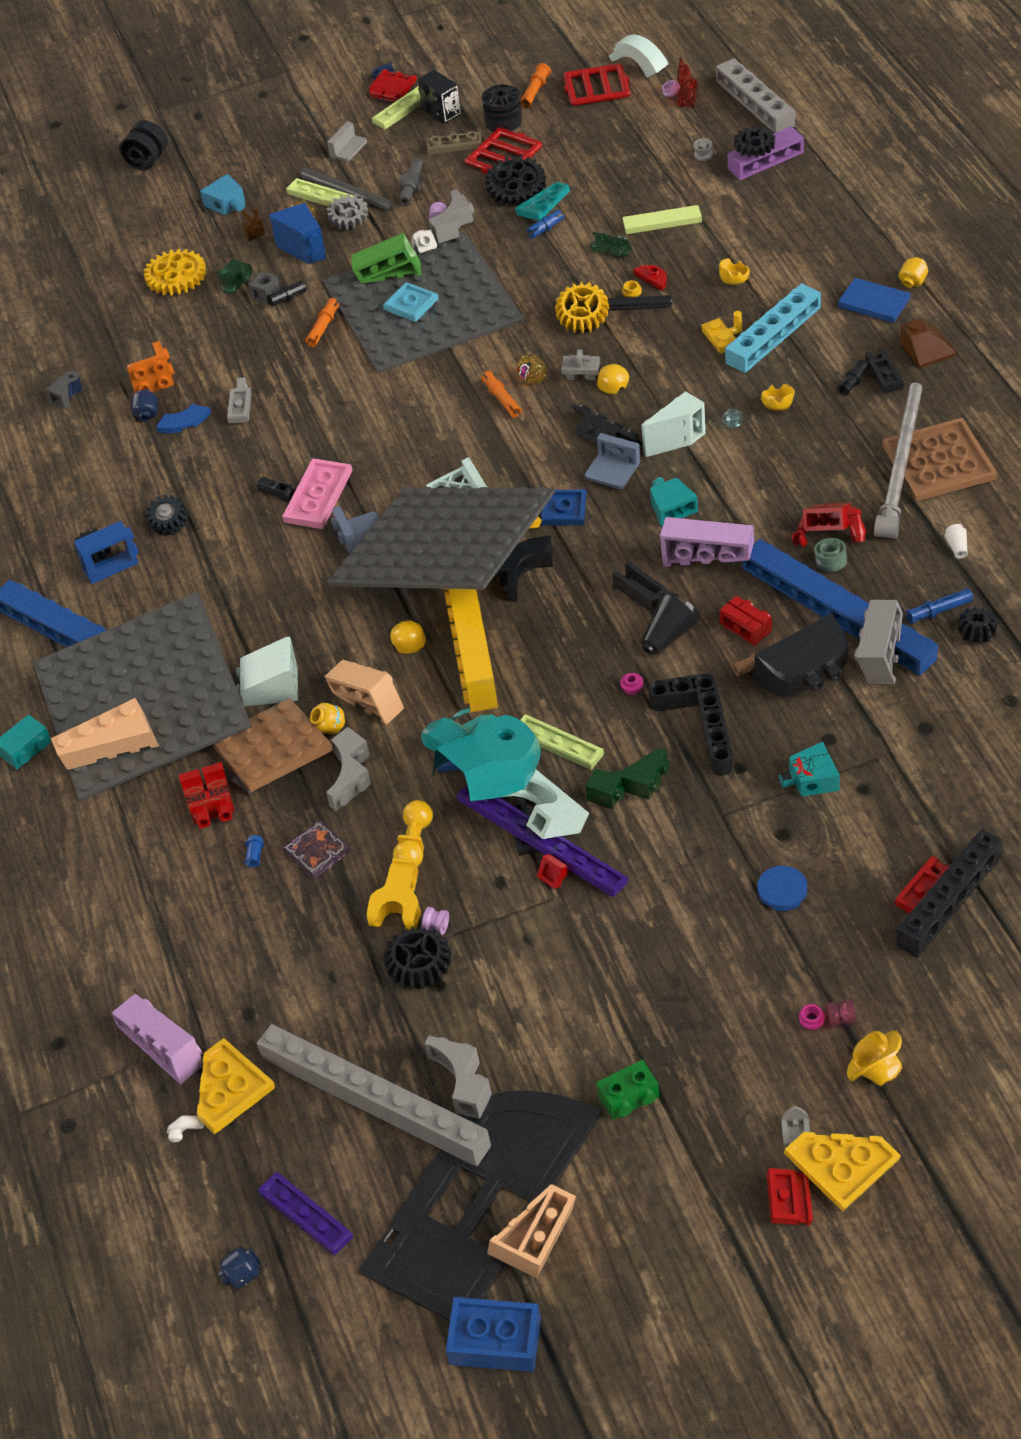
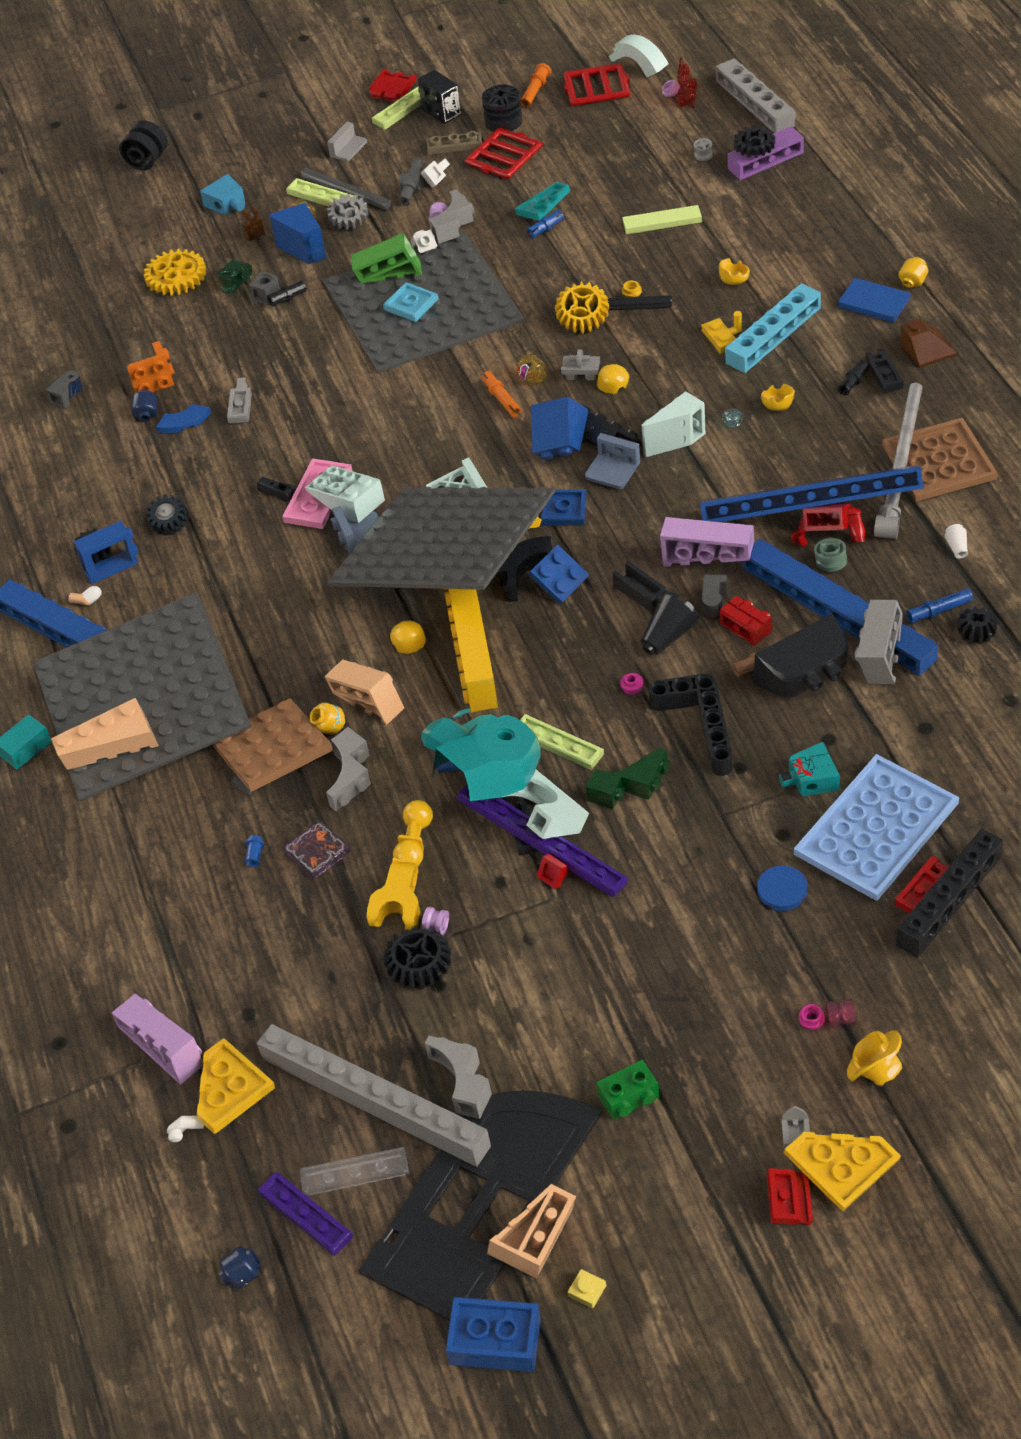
red hips [178,762,235,829] -> none
light aqua slope [236,637,298,707] -> none
orange pin [305,298,340,347] -> none
dark blue arm [371,62,394,80] -> none
black gear [485,155,546,207] -> none
clear green hinge [590,232,633,258] -> none
red plate [633,265,667,291] -> none
teal torso [650,477,698,527] -> none
none -> arm [69,586,102,606]
none -> clear tile [300,1146,410,1196]
none -> light aqua slope [305,465,385,523]
none -> white plate [420,159,450,188]
none -> blue plate [528,545,589,605]
none -> blue slope [531,397,588,460]
none -> light yellow plate [568,1269,606,1309]
none -> blue brick [700,465,924,522]
none -> dark grey leg [702,575,727,618]
none -> light blue plate [794,754,959,901]

